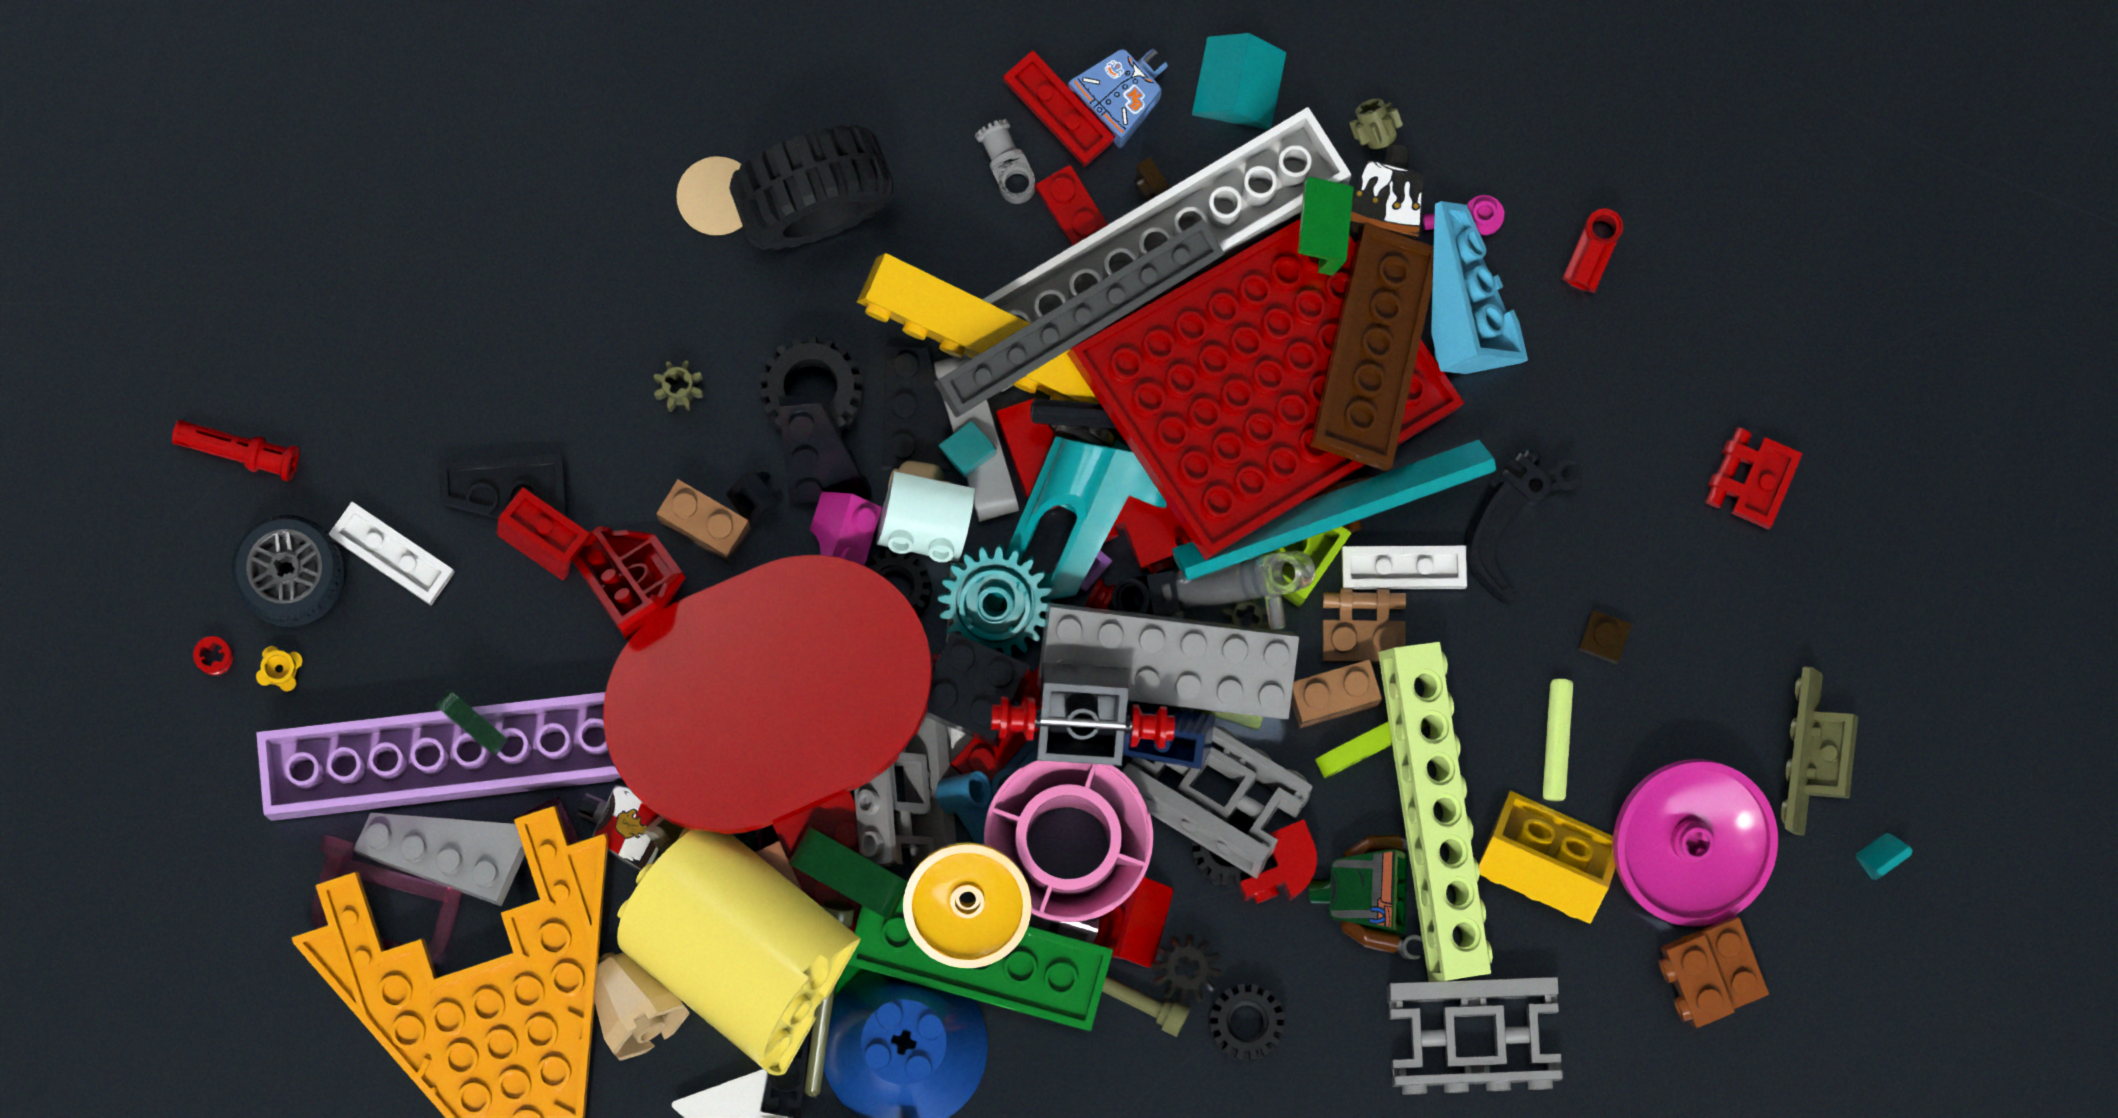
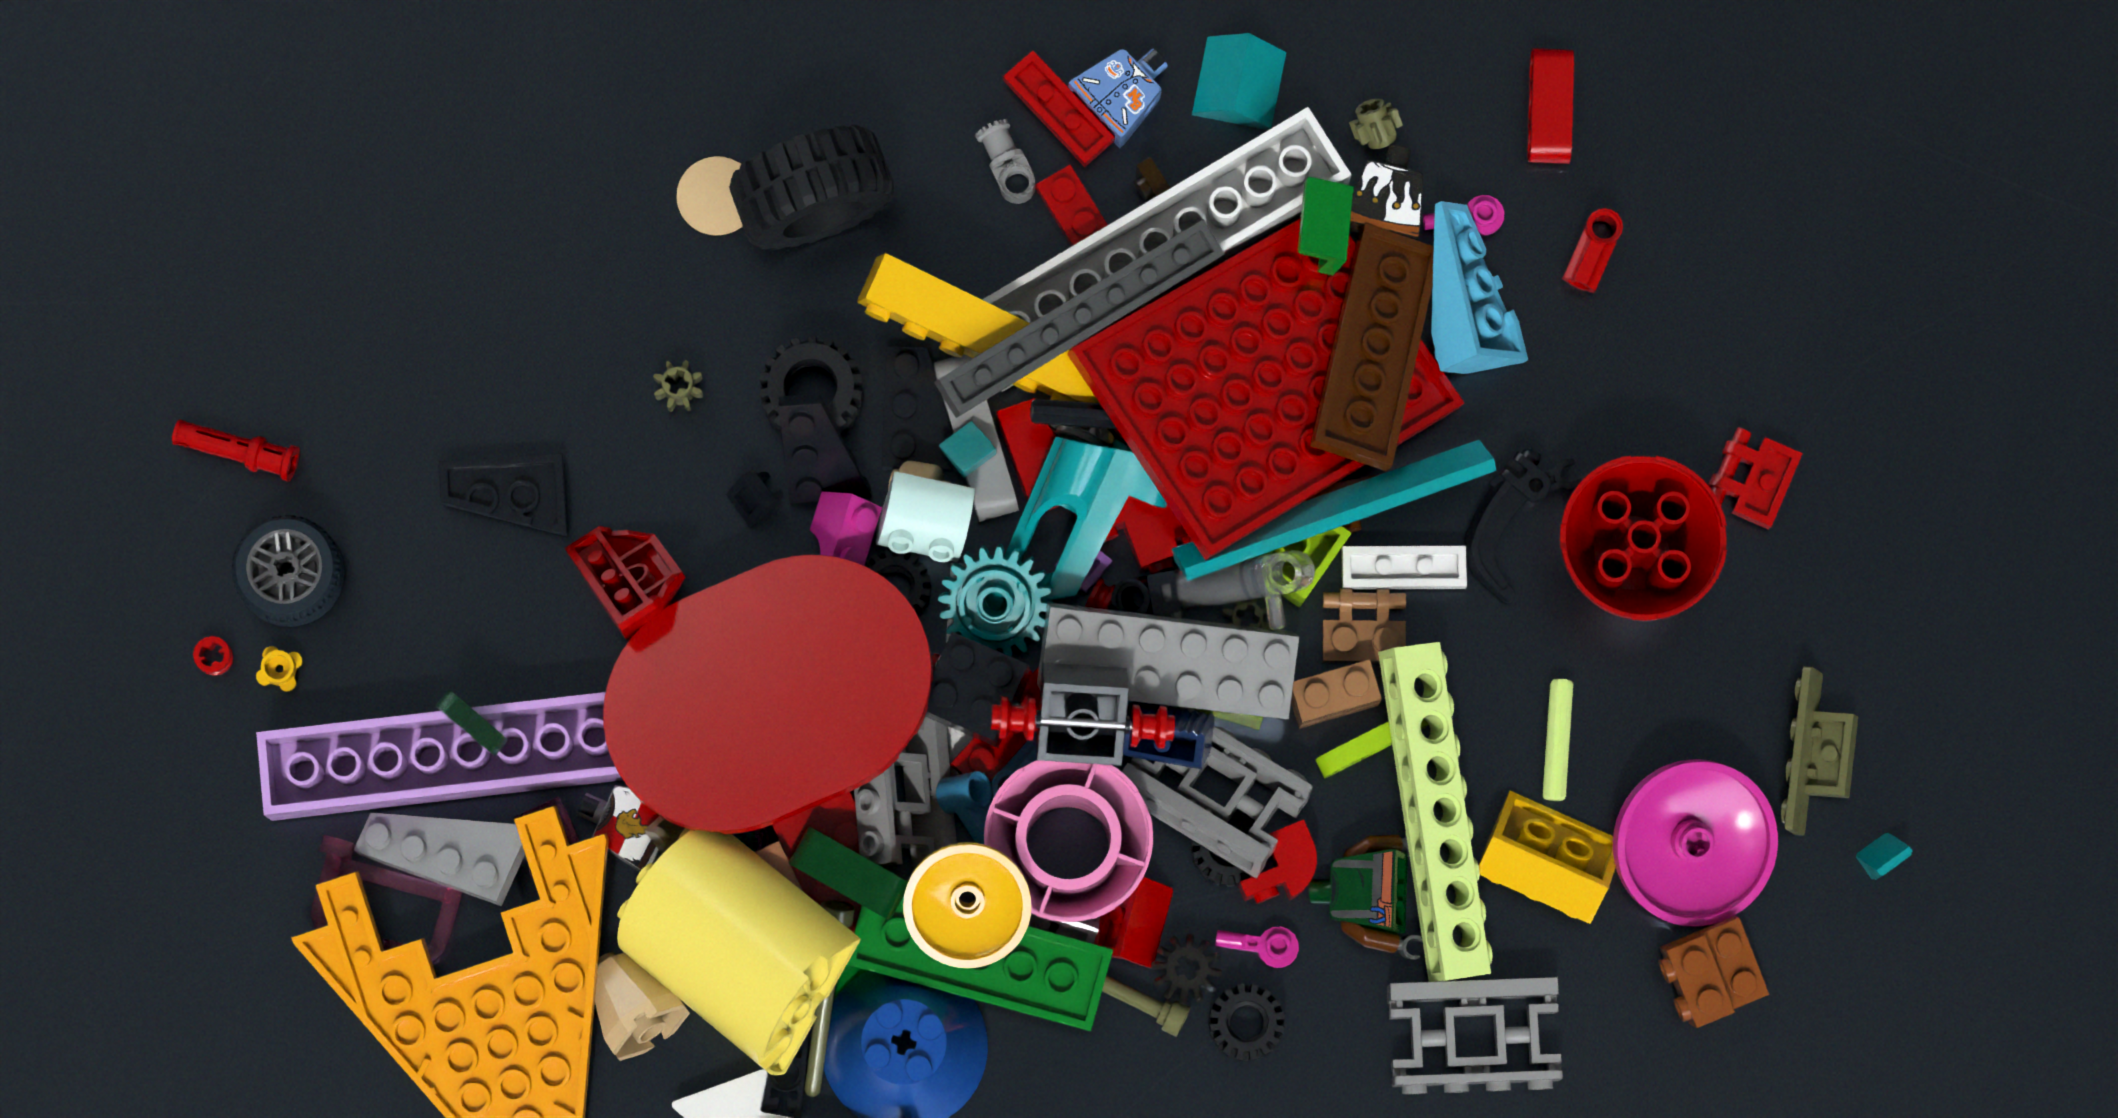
white plate [329,502,455,606] -> none
red panel [497,487,590,581] -> none
medium nougat brick [656,479,751,564] -> none
dark brown plate [1578,610,1632,665] -> none
none -> dark pink plate [1215,926,1299,968]
none -> red beam [1527,48,1574,164]
none -> red cone [1560,455,1727,621]

